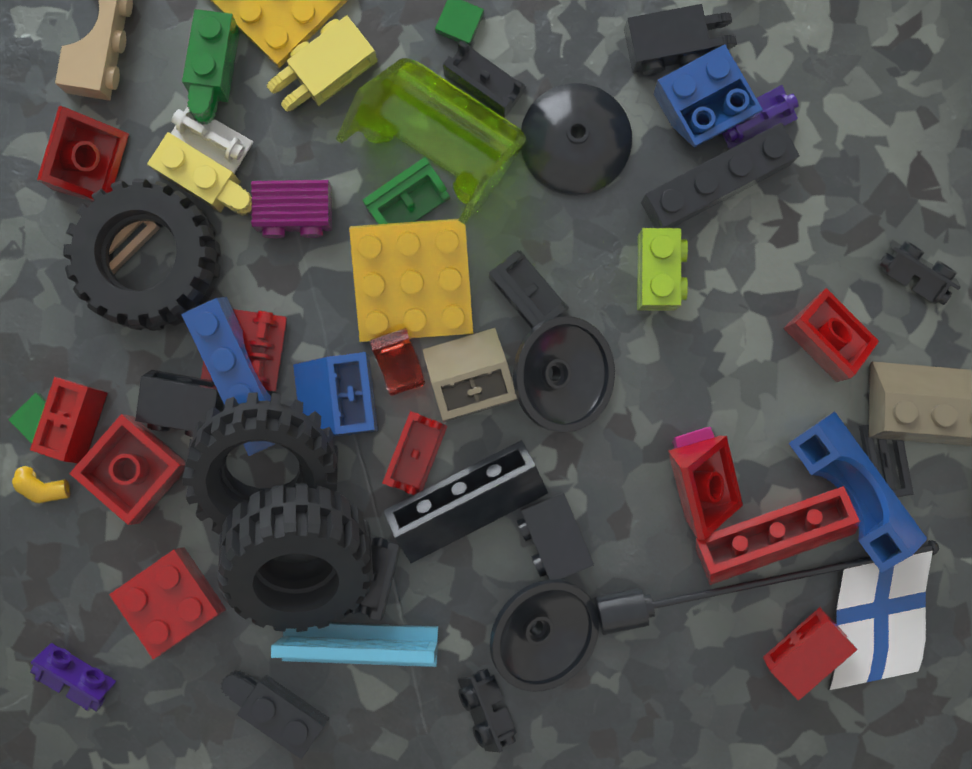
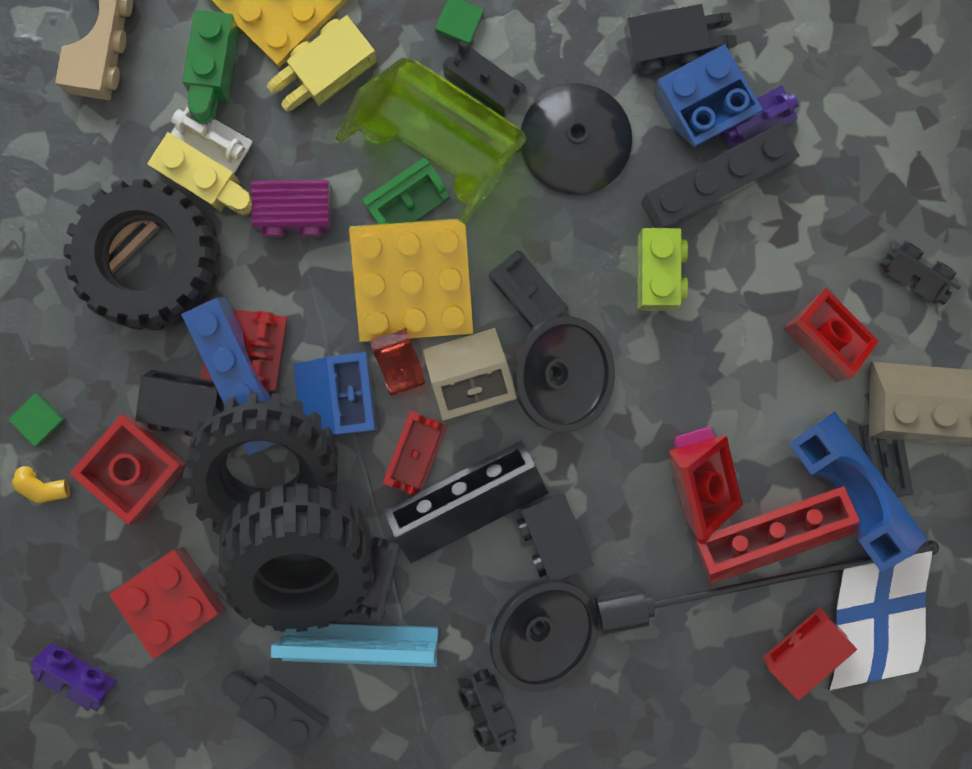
red hinge [30,376,108,464] -> none
red slope [37,106,129,202] -> none

